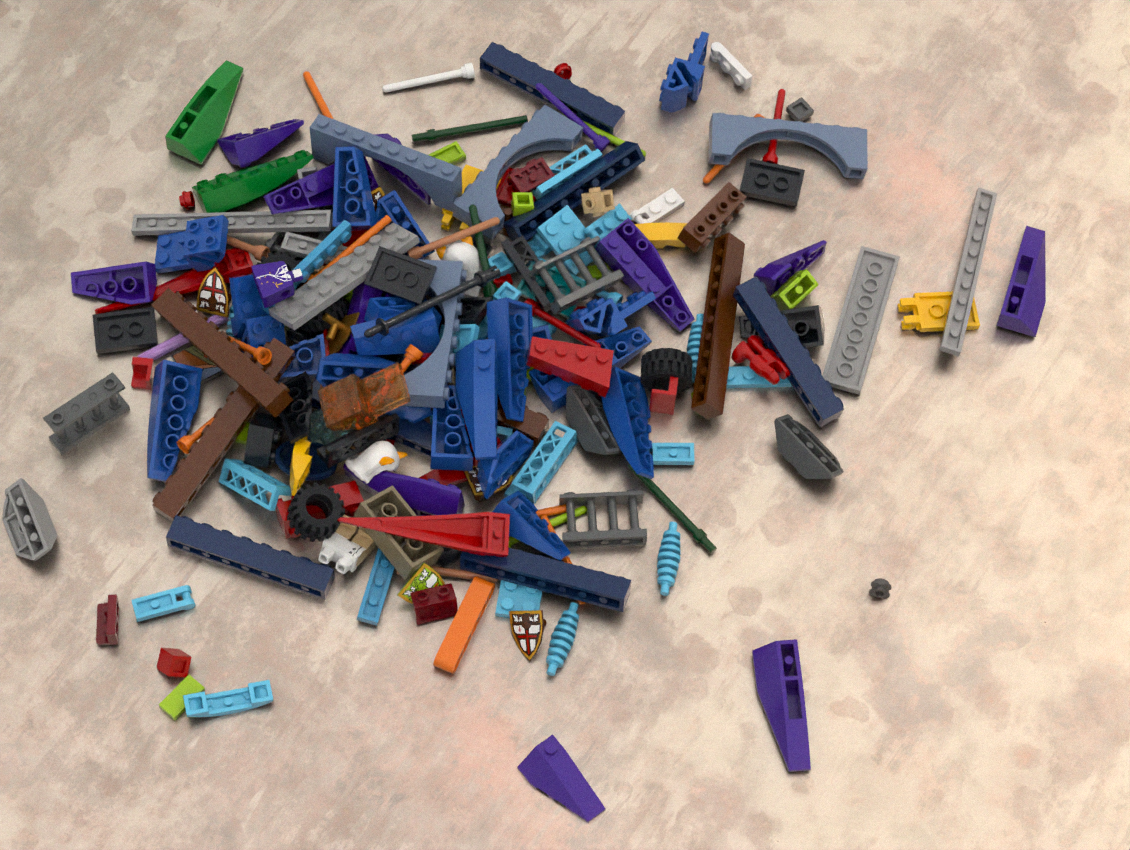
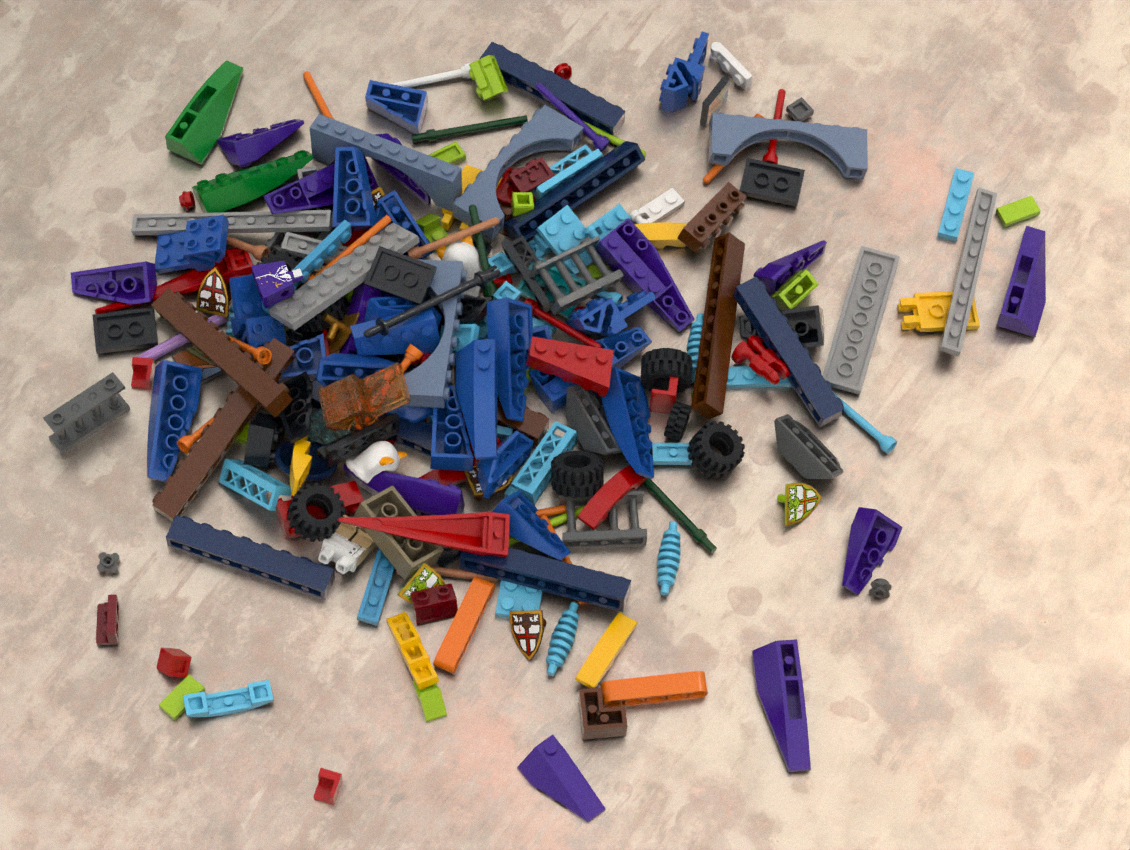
light grey wedge [2,478,57,561] -> none
medium azure plate [131,585,196,622] -> none
tan brick [581,187,615,217] -> none
none -> dark grey plate [97,552,120,573]
none -> red panel [314,768,343,805]
none -> blue wedge [365,80,428,134]
none -> yellow slope [386,612,439,690]
none -> lime slope [413,681,447,722]
none -> lime slope [416,213,449,253]
none -> lime brick [469,55,509,101]
none -> black tyre [551,451,604,498]
none -> yellow slope [575,612,638,688]
none -> red slope [578,465,647,530]
none -> reddish brown brick [578,688,628,740]
none -> orange beam [600,671,708,708]
none -> black tyre [664,401,691,441]
none -> black tyre [687,421,745,479]
none -> black tile [700,76,730,128]
none -> shield [777,482,822,526]
none -> medium azure piece [834,393,897,454]
none -> dark purple wedge [842,507,903,595]
none -> medium azure plate [937,168,974,241]
none -> lime tile [996,195,1041,227]

